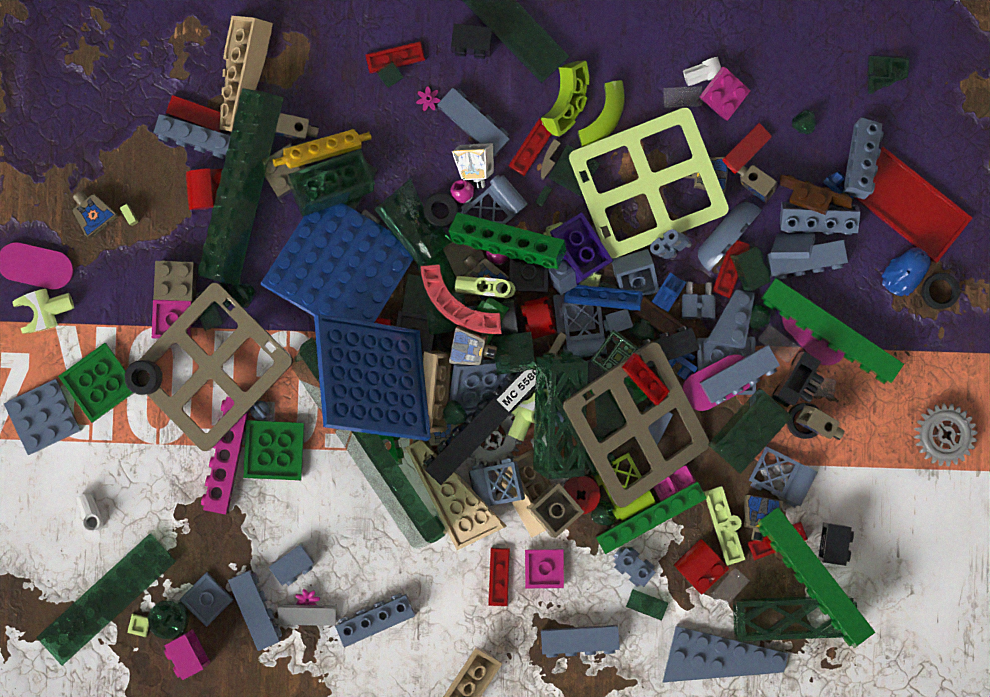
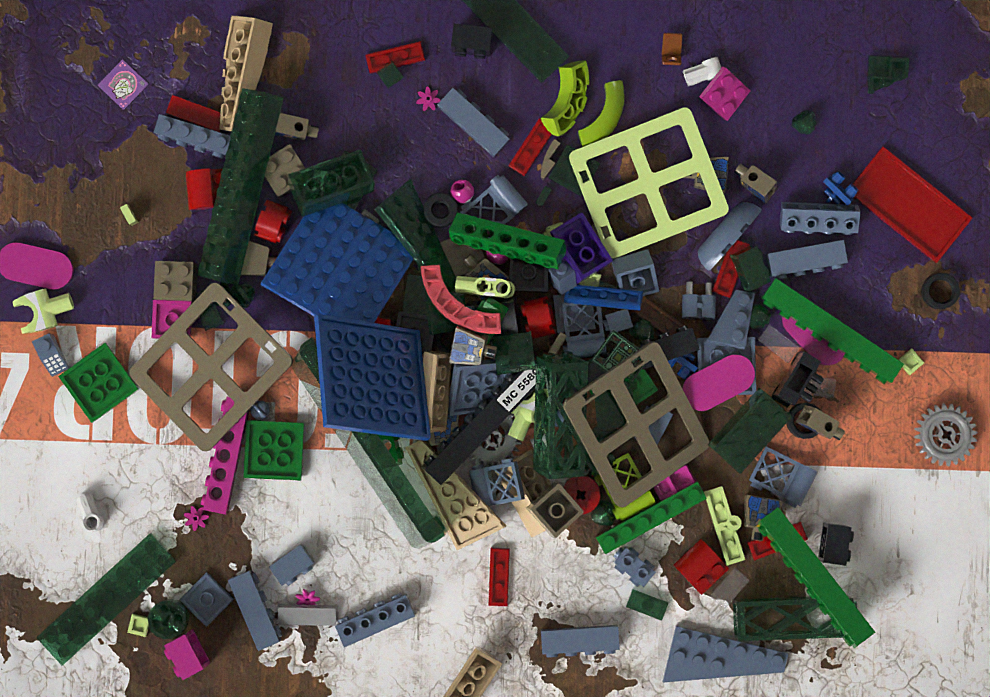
sand blue plate [4,379,81,455] -> none
torso [72,190,119,239] -> none
black tyre [125,360,163,395] -> none
yellow plate [273,129,371,169] -> none
clear green plate [416,227,452,260] -> none
clear green cone [442,400,467,425] -> none
torso [452,143,494,189] -> none
dark pink plate [525,549,564,589] -> none
red tile [621,353,670,406] -> none
sand blue piece [650,229,692,259] -> none
blue hips [652,273,686,312] -> none
clear tile [663,86,702,108] -> none
sand blue brick [699,345,780,405] -> none
red tile [722,123,772,174] -> none
sand blue tile [771,233,815,259] -> none
reddish brown bracket [779,174,853,215] -> none
sand blue brick [843,118,883,200] -> none
blue piece [882,247,931,297] -> none
none -> sand blue slope [32,333,69,377]
none -> sticker [98,59,148,110]
none -> dark pink plant [184,506,209,531]
none -> dark tan torso [234,238,277,276]
none -> red brick [254,200,293,243]
none -> dark orange bracket [661,33,682,65]
none -> yellowish green tile [898,348,924,375]

